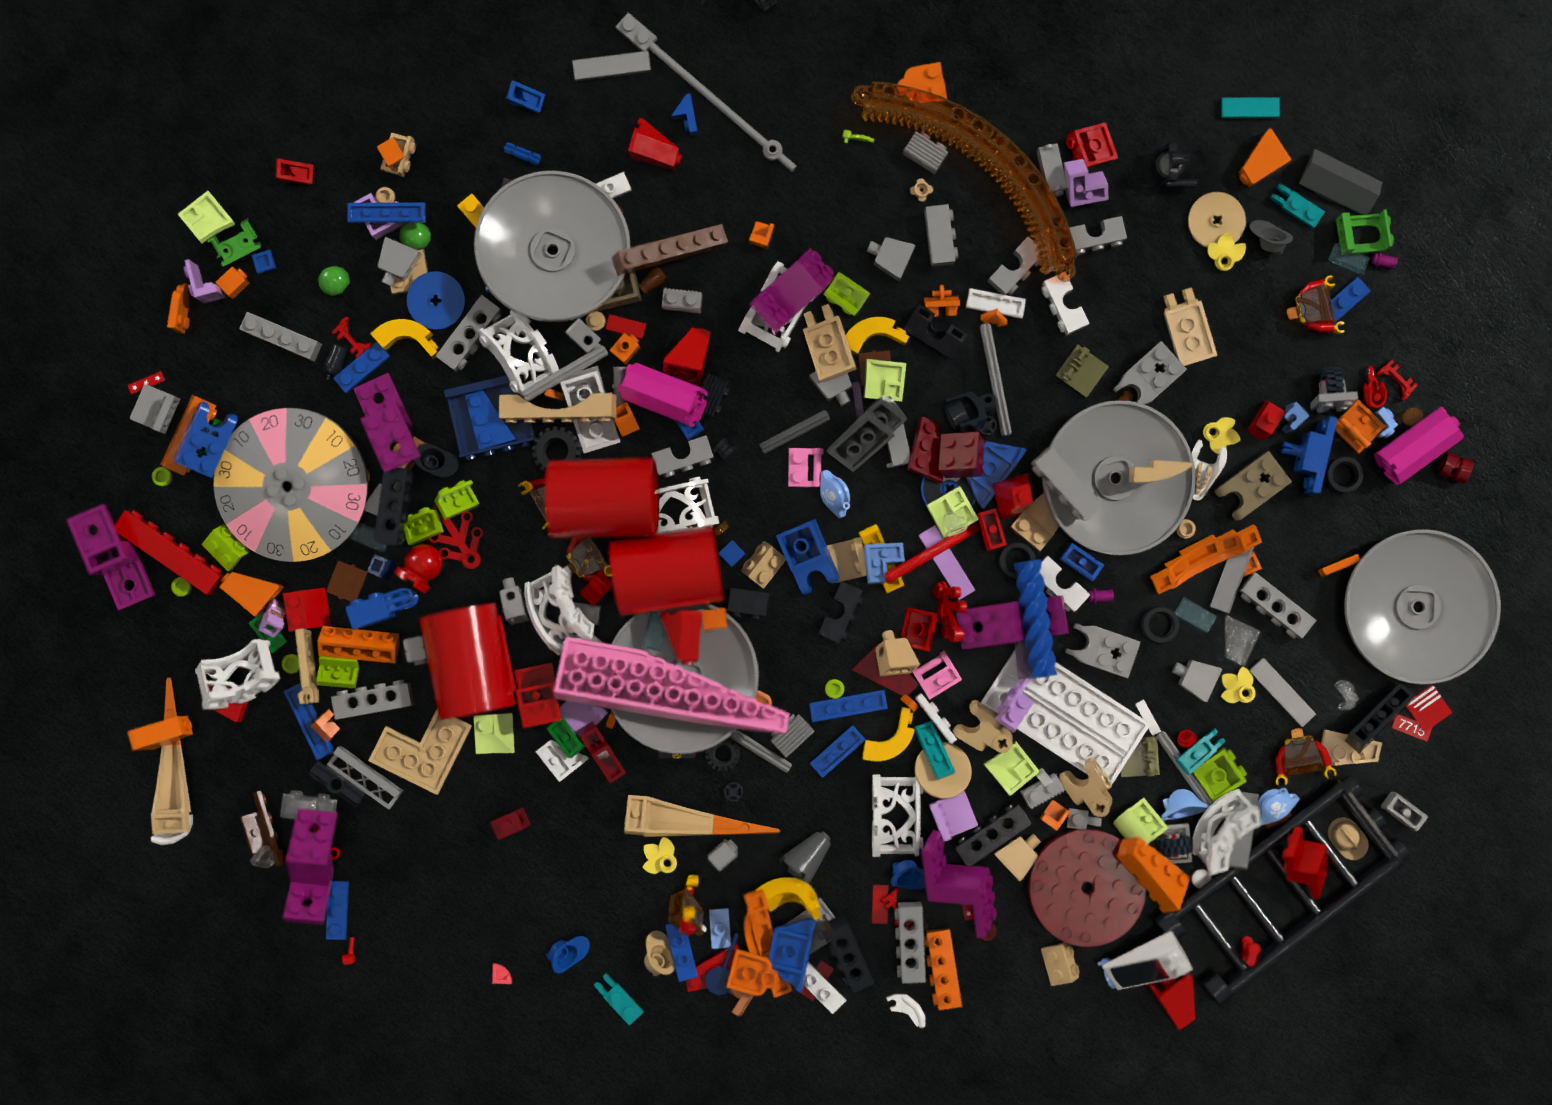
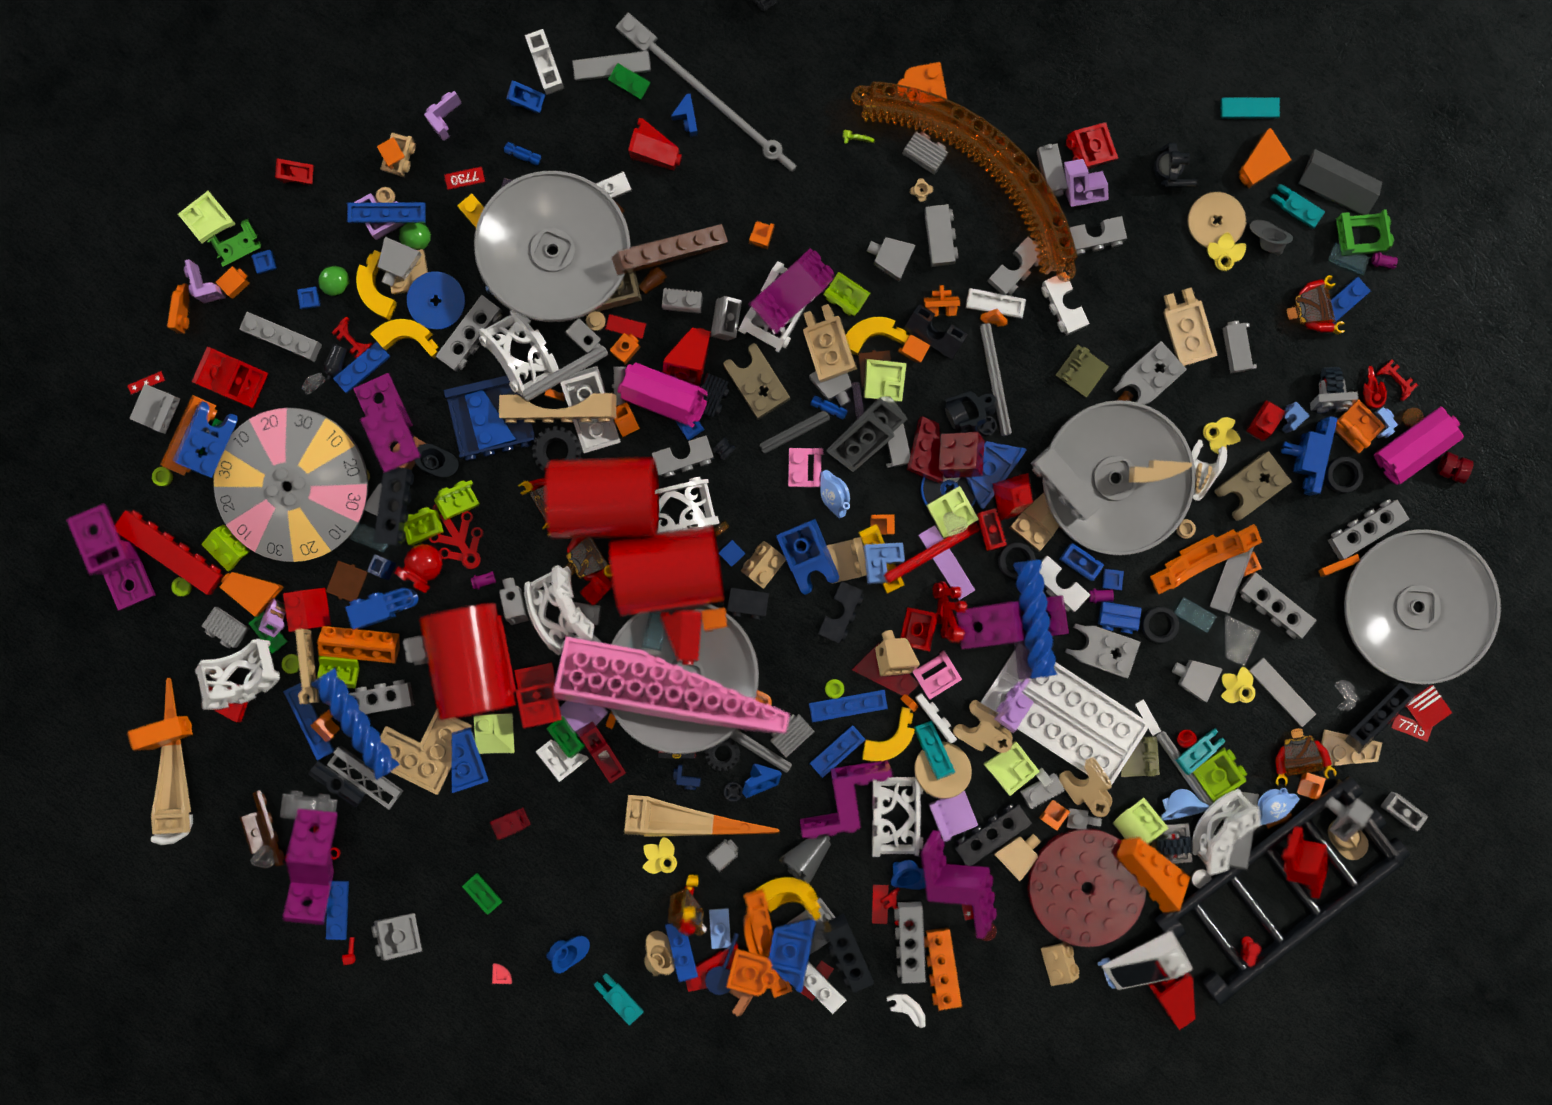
none -> red bracket [192,347,268,408]
none -> light grey brick [202,607,250,649]
none -> blue tile [297,287,320,309]
none -> clear tile [302,373,326,394]
none -> blue piece [311,668,400,780]
none -> yellow arch [356,250,397,320]
none -> light grey plate [372,913,422,960]
none -> lavender bracket [424,91,461,141]
none -> red sticker [445,167,485,189]
none -> blue wing [452,727,489,793]
none -> green plate [462,873,503,915]
none -> magenta pin [471,571,496,590]
none -> white arch [525,29,564,95]
none -> green plate [608,63,651,99]
none -> dark blue bracket [673,764,701,790]
none -> light grey brick [711,296,742,341]
none -> dark tan brick [723,343,790,420]
none -> blue slope [742,764,782,798]
none -> magenta bracket [800,760,892,839]
none -> blue axle [811,396,847,419]
none -> orange panel [870,515,895,535]
none -> orange panel [898,335,930,363]
none -> blue brick [1098,602,1142,634]
none -> blue tile [1102,569,1124,590]
none -> light grey brick [1223,321,1257,373]
none -> orange panel [1297,772,1326,800]
none -> light grey brick [1324,796,1373,842]
none -> light grey brick [1328,499,1409,560]

